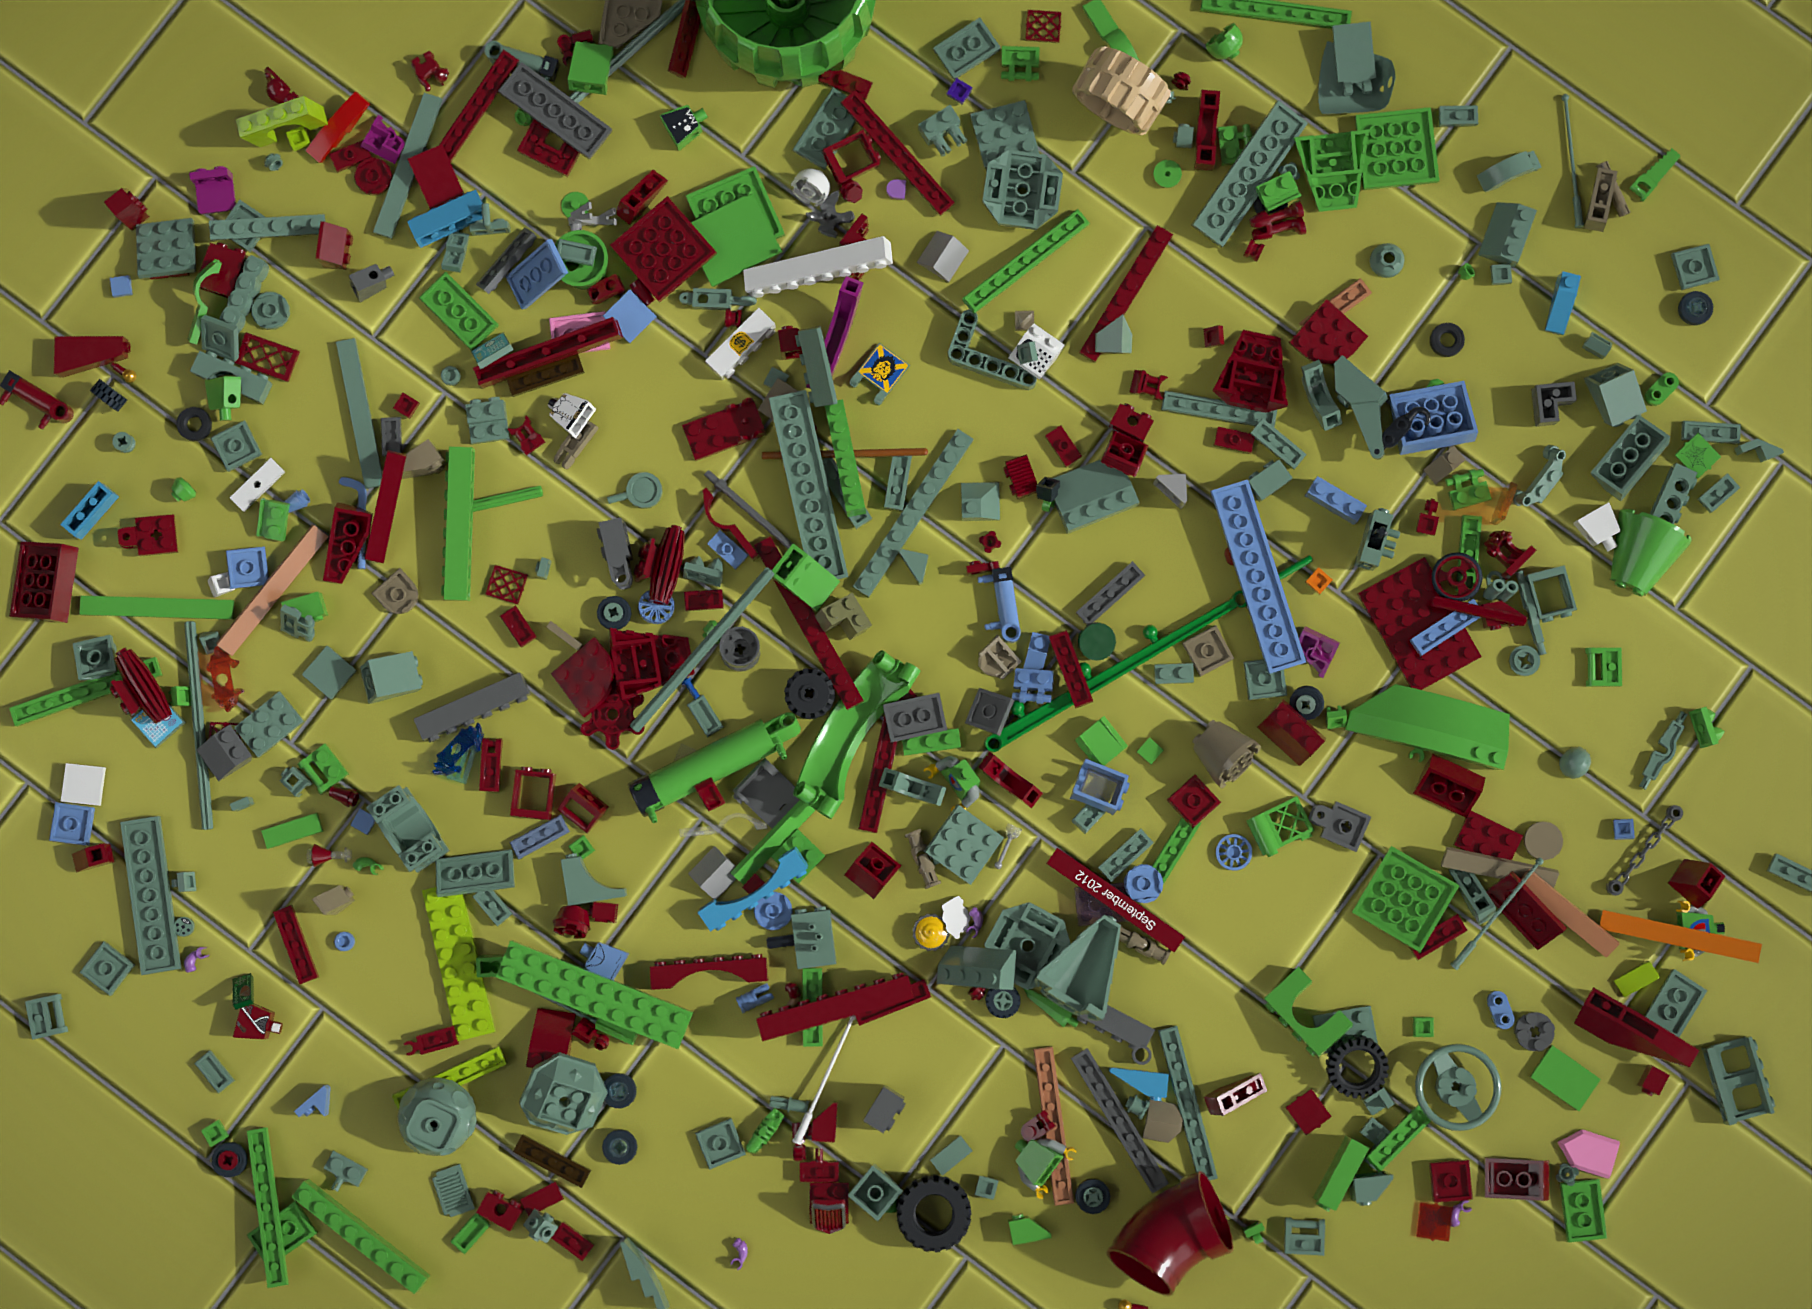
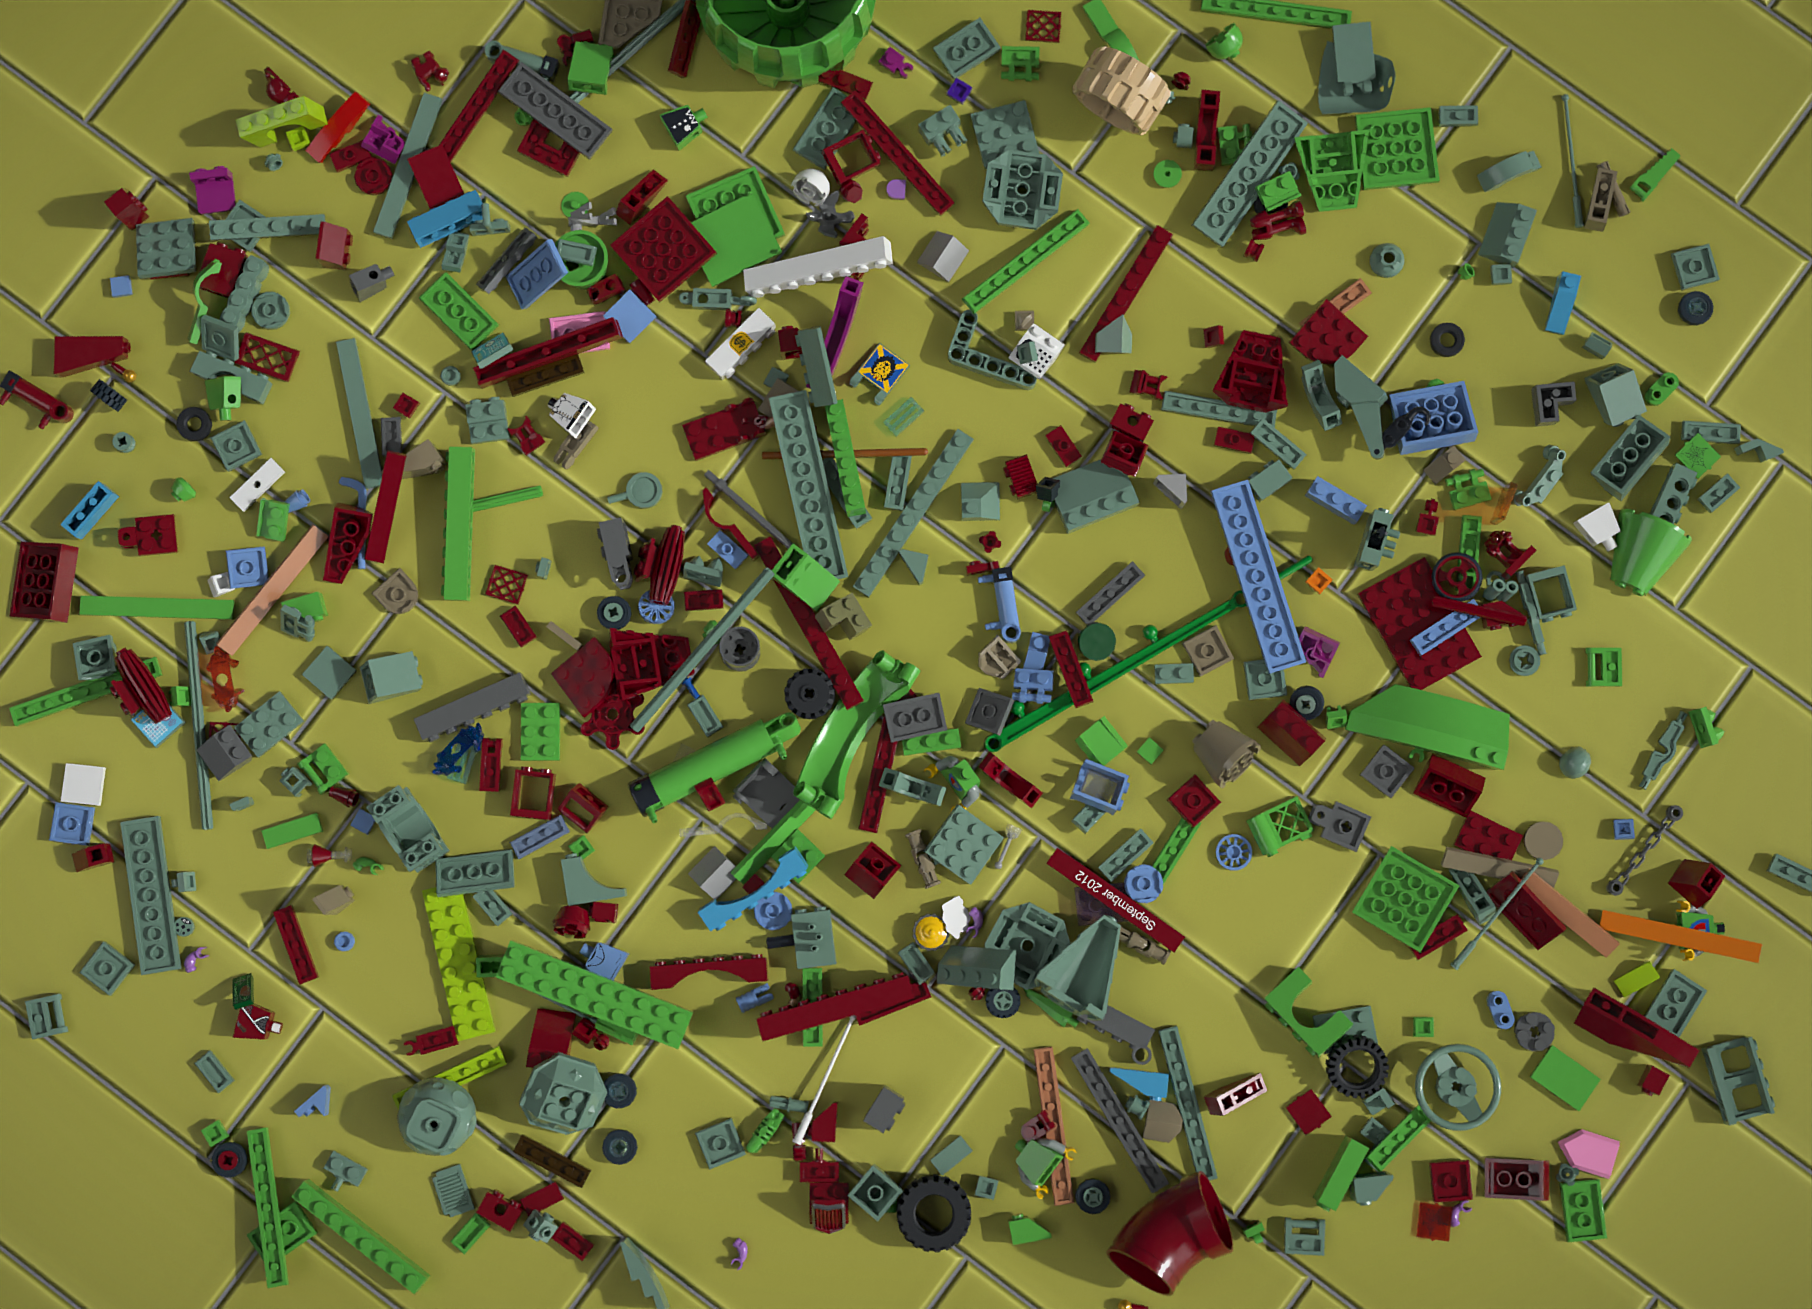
none -> bright green plate [521,703,561,761]
none -> dark red arm [754,415,775,429]
none -> magenta plate [879,47,913,79]
none -> clear light blue tile [883,397,924,437]
none -> sand green tile [897,942,935,985]
none -> dark grey plate [1360,745,1414,799]

